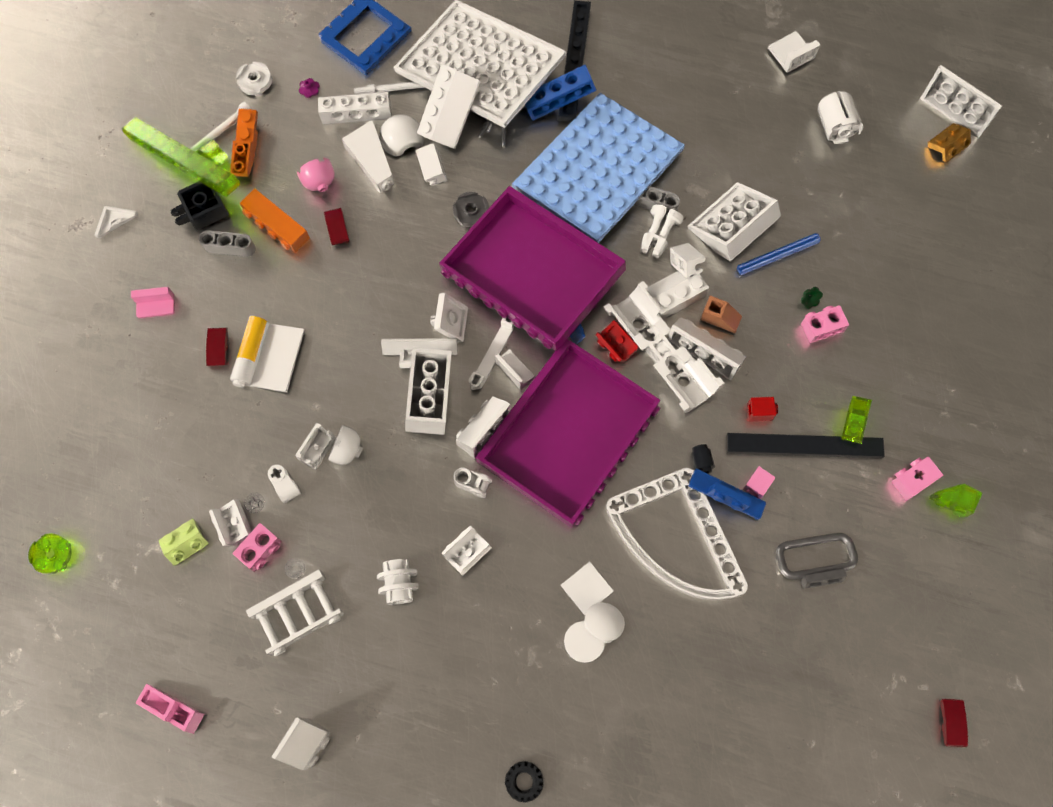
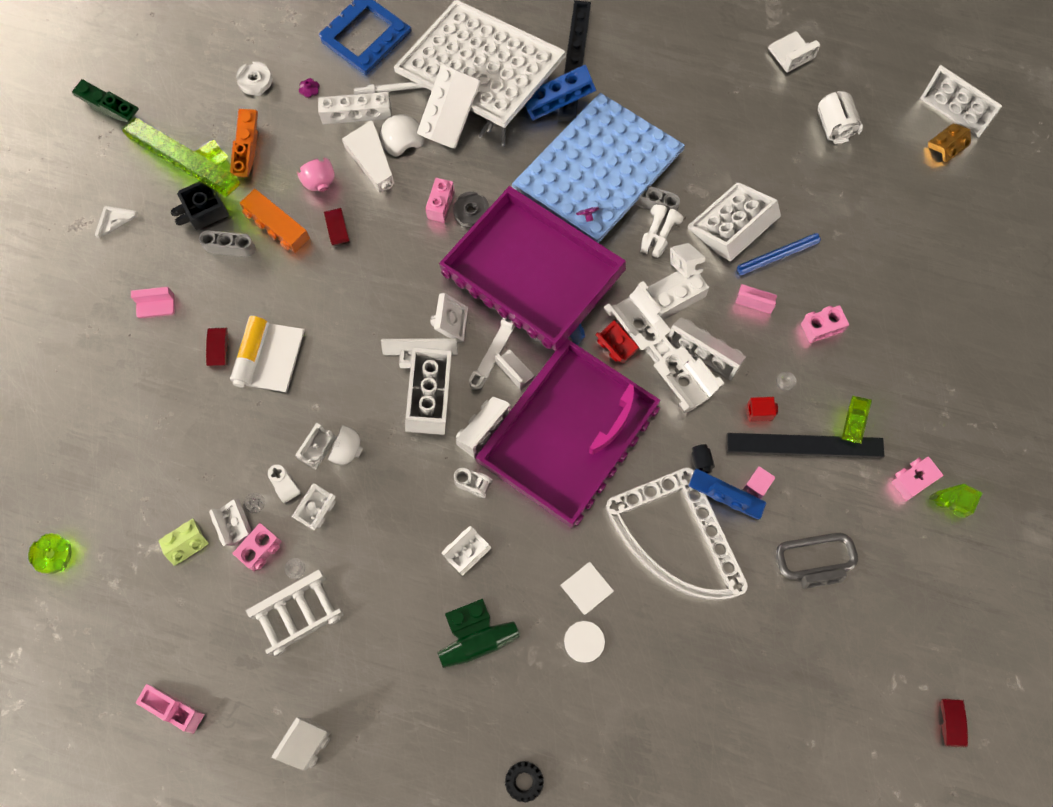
white piece [182,102,251,160] -> none
white piece [377,559,419,605] -> none
white hinge [416,143,448,185] -> none
white dish [584,603,625,643] -> none
nougat slope [700,296,742,333] -> none
dark green plant [801,287,823,309] -> none
none -> dark green slope [72,79,139,122]
none -> white bracket [292,483,336,530]
none -> bright pink brick [425,178,455,223]
none -> dark green plate [437,599,520,668]
none -> magenta plant [576,207,599,222]
none -> dark pink slope [589,384,634,455]
none -> bright pink panel [735,284,777,314]
none -> clear plate [776,372,796,391]

